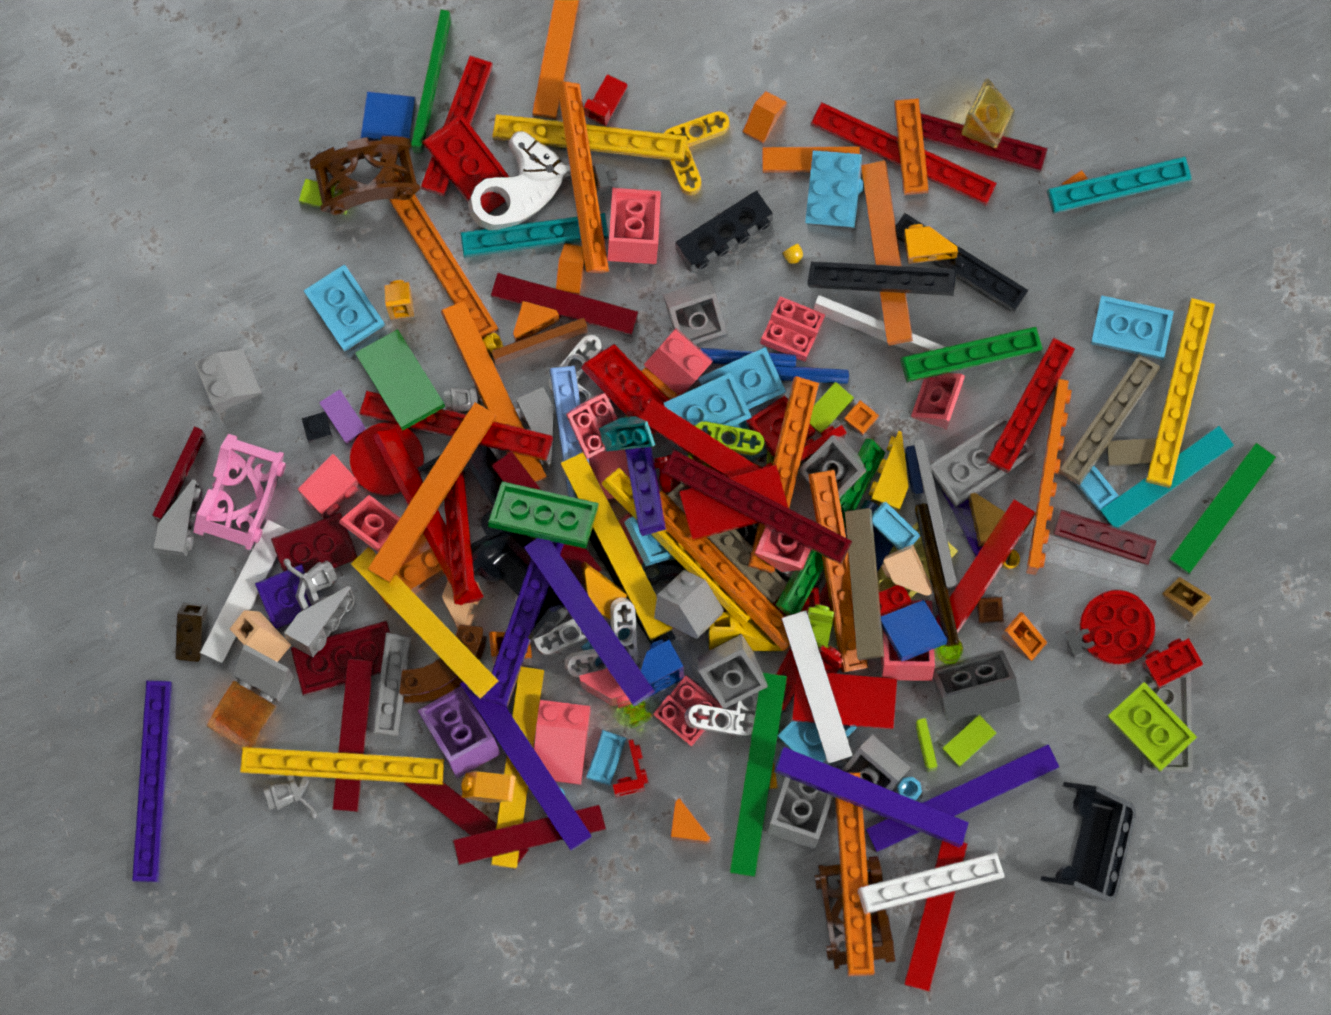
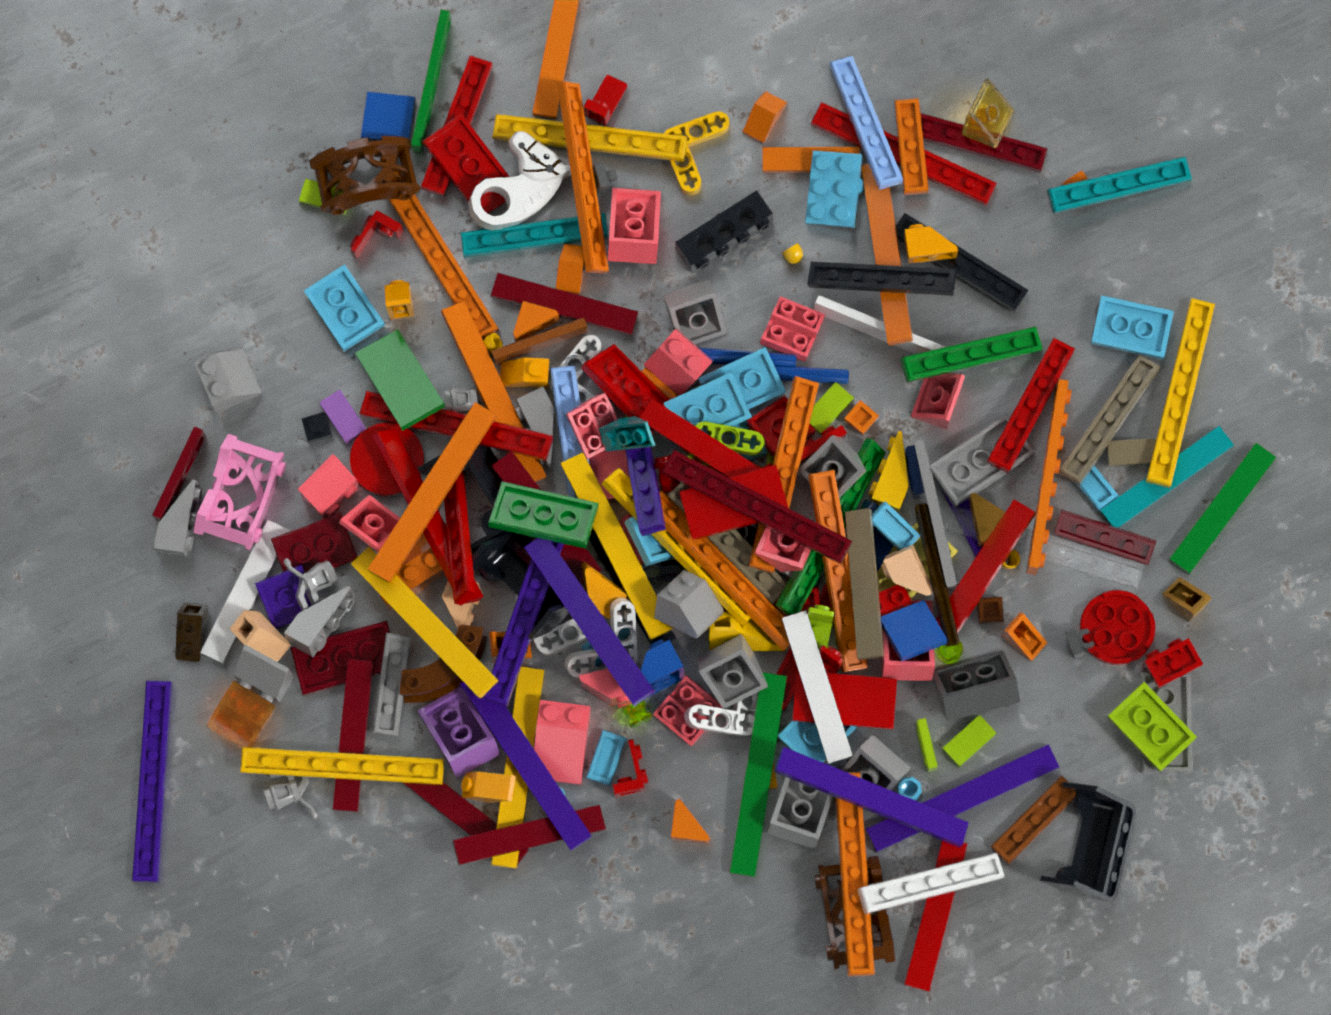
none -> red bracket [350,210,404,259]
none -> light orange slope [500,357,550,390]
none -> light blue tile [829,56,903,190]
none -> dark orange tile [991,775,1076,865]

